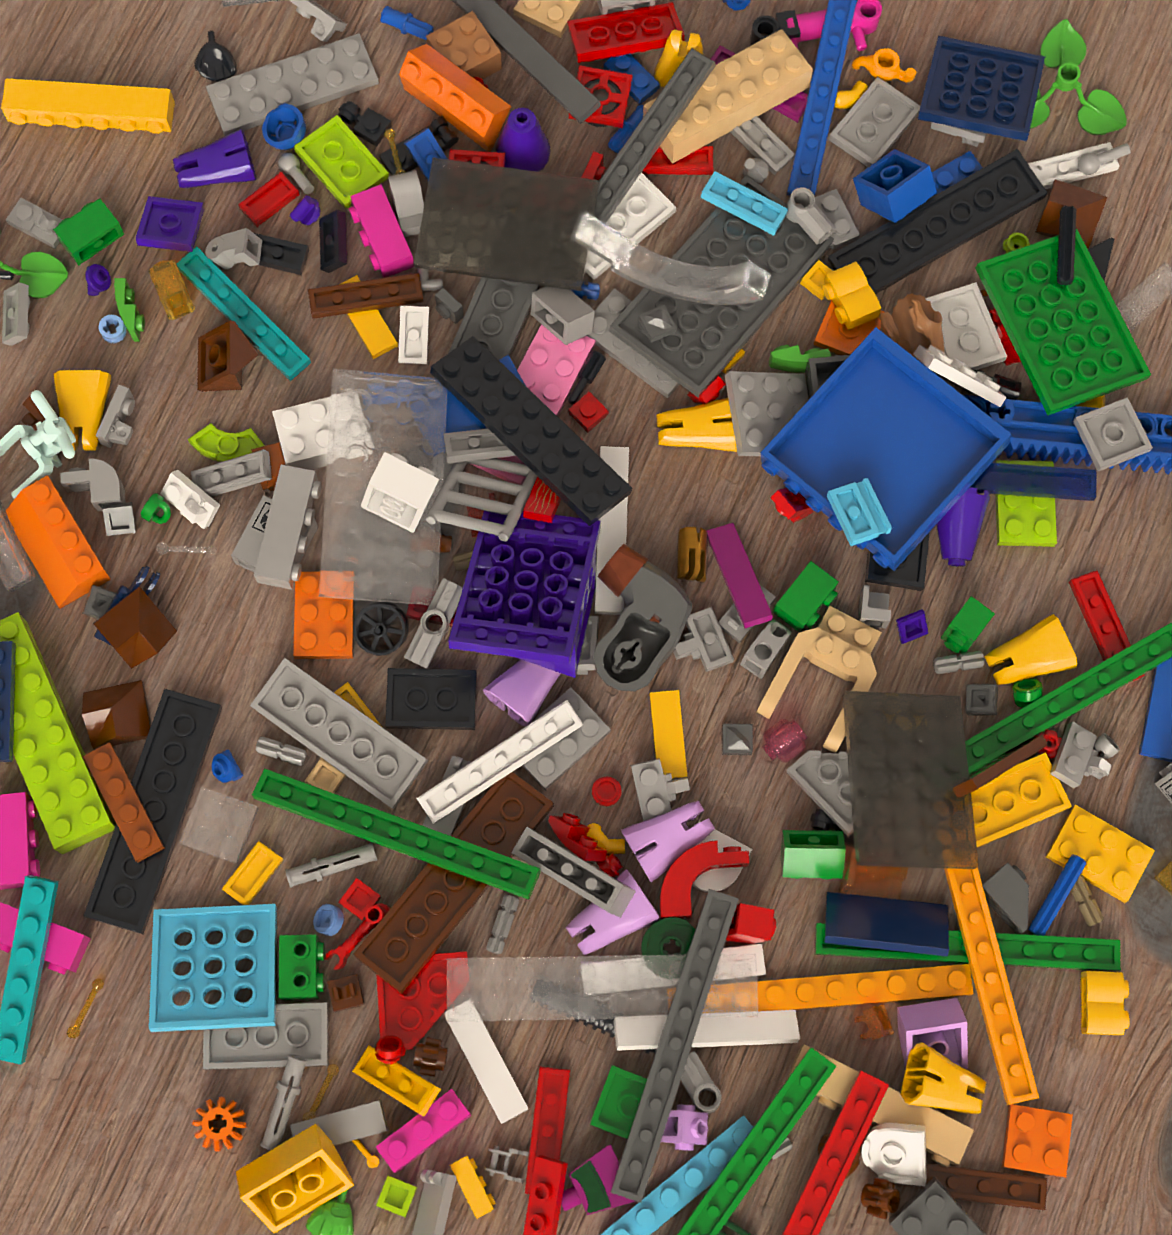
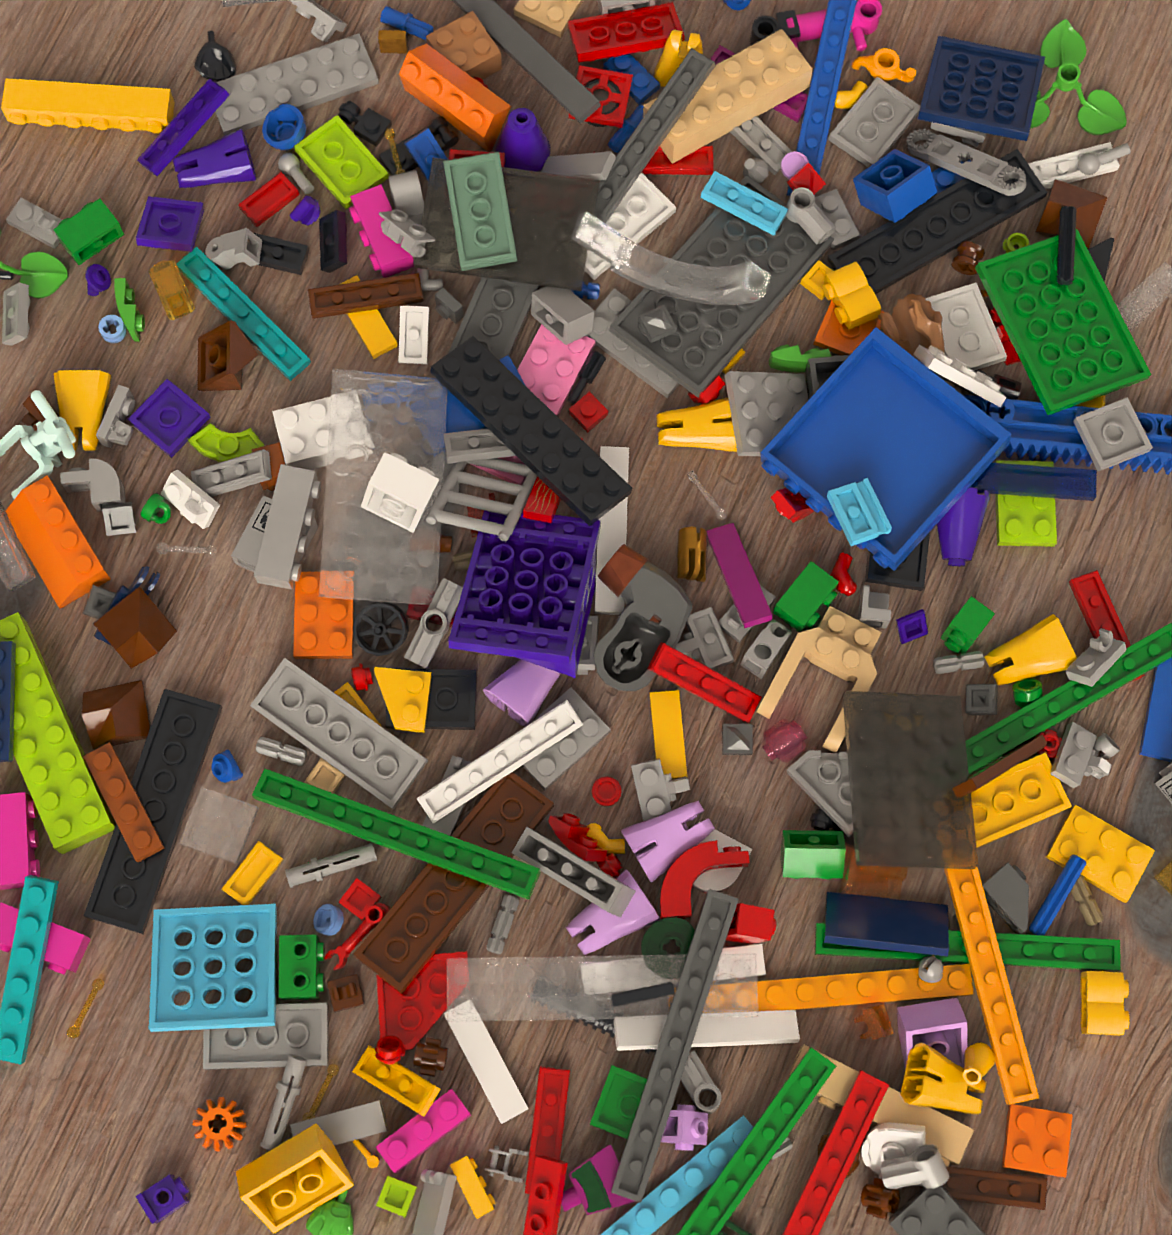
none -> dark purple plate [128,379,210,458]
none -> dark purple brick [135,1174,190,1224]
none -> dark purple tile [137,79,230,176]
none -> red plate [351,663,373,691]
none -> yellow wing [374,667,432,733]
none -> pearl gold tile [378,30,408,54]
none -> light grey hinge [378,209,435,257]
none -> sand green tile [443,151,518,271]
none -> light grey tile [538,151,616,185]
none -> black tile [610,982,675,1008]
none -> red tile [647,642,762,723]
none -> clear hinge [687,471,727,520]
none -> lavender piece [781,152,809,179]
none -> red tile [786,163,826,195]
none -> red arm [830,553,857,596]
none -> light grey piece [880,1144,949,1190]
none -> light grey piece [907,128,1026,196]
none -> light grey hinge [918,955,943,983]
none -> reddish brown wheel [951,241,985,275]
none -> yellow cone [963,1043,995,1085]
none -> light grey plate [1065,628,1127,687]

